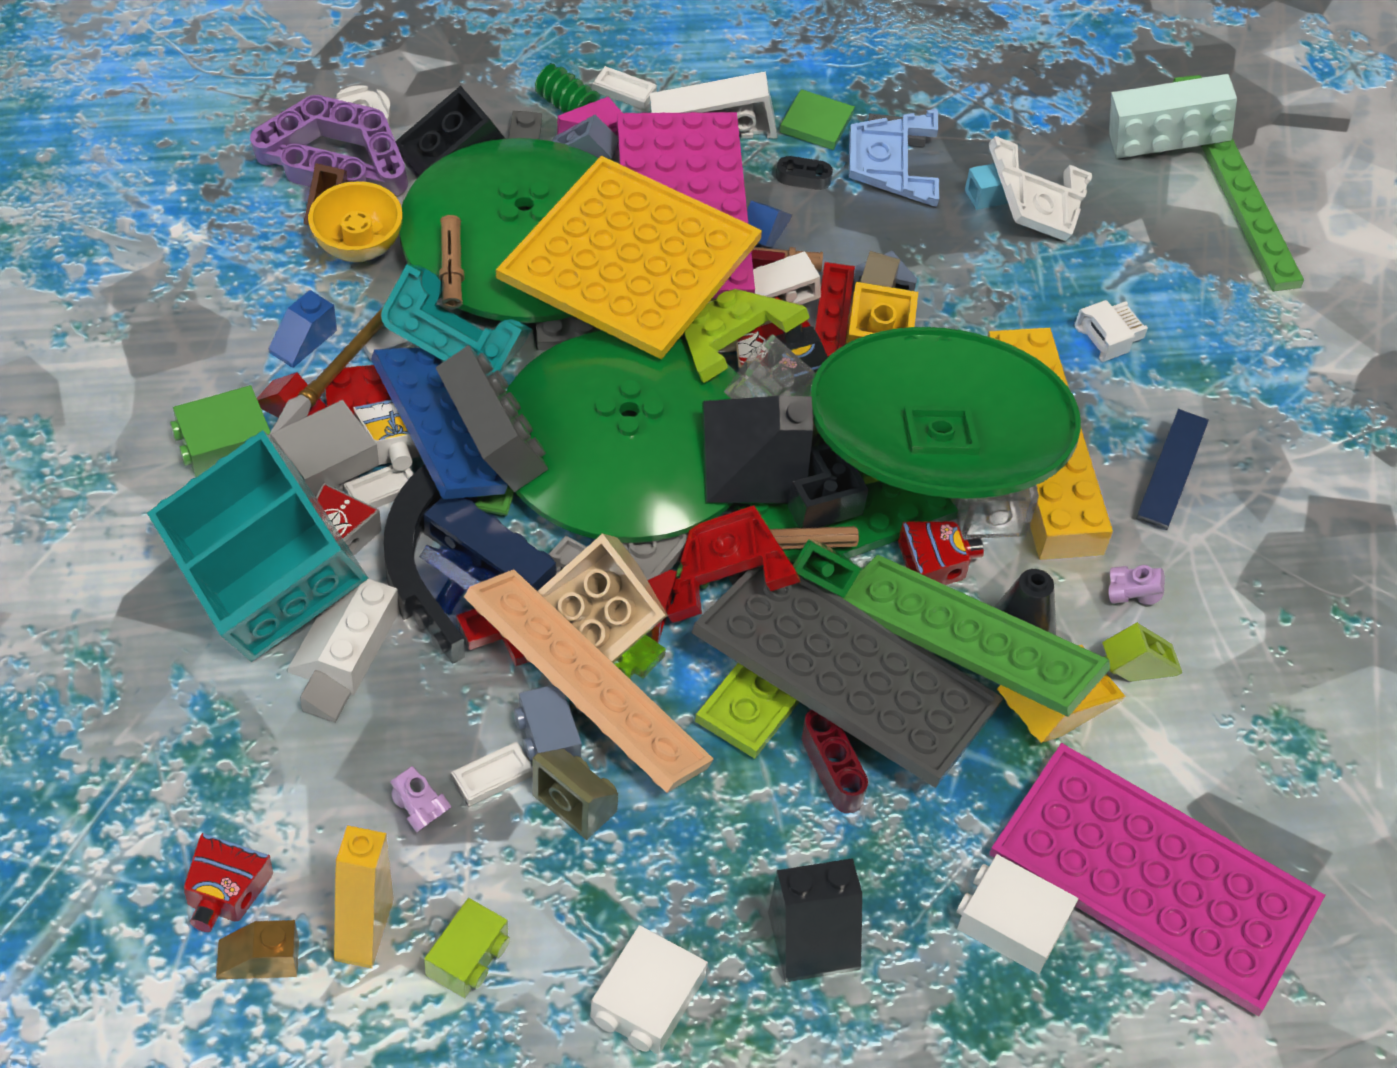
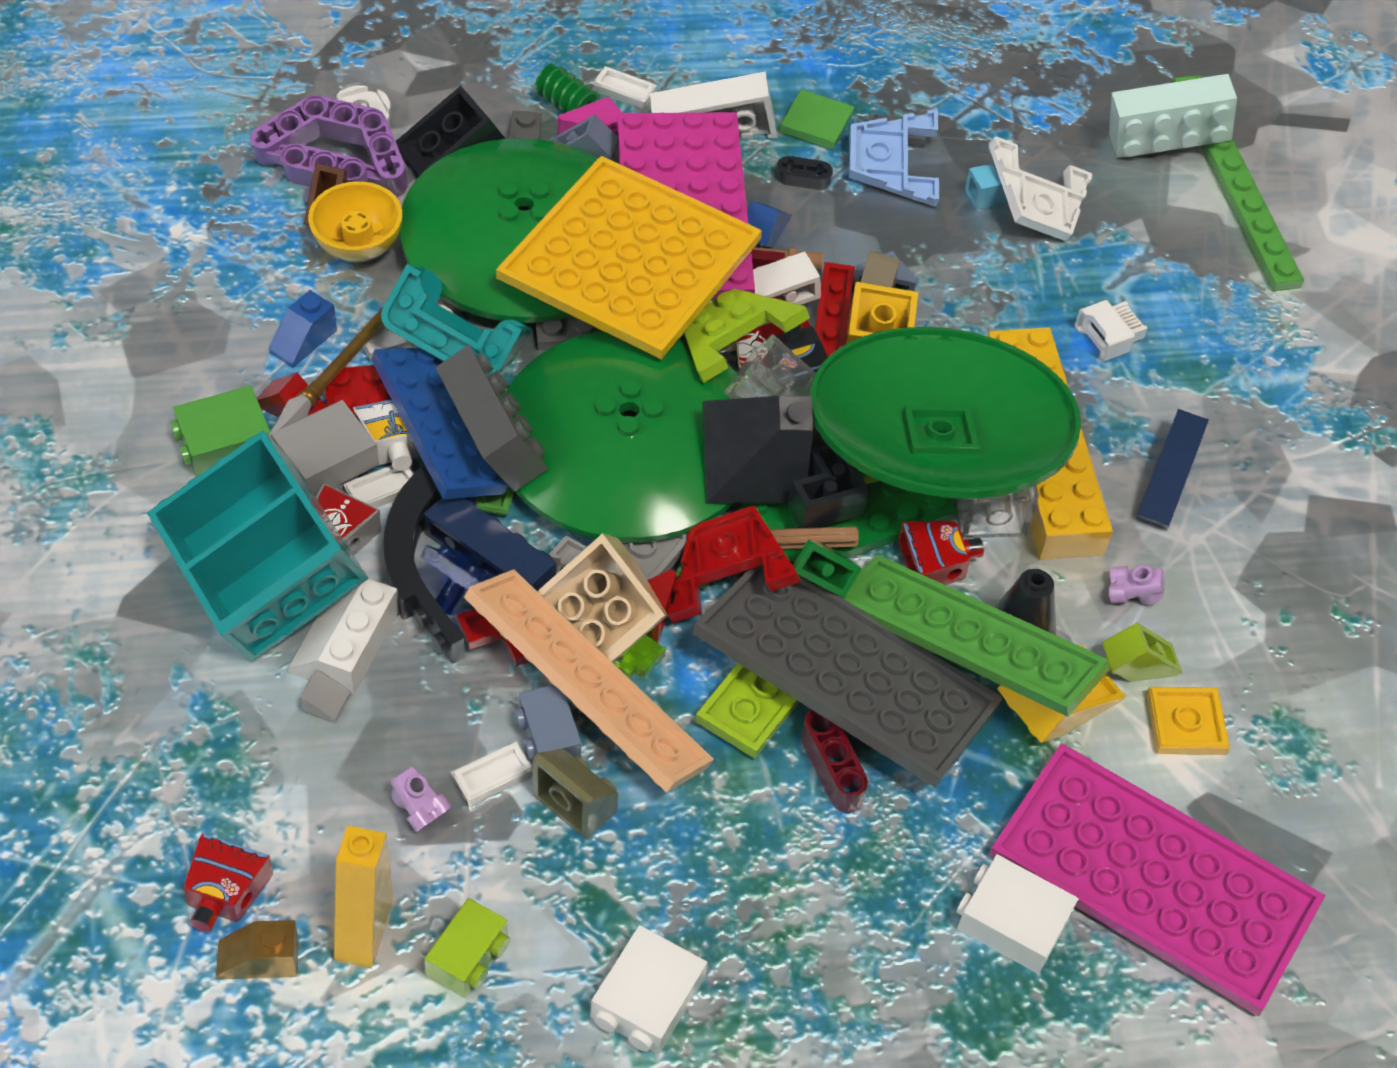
medium nougat pin [439,215,464,309] -> none
black slope [768,858,862,982] -> none
none -> yellow tile [1146,687,1230,755]

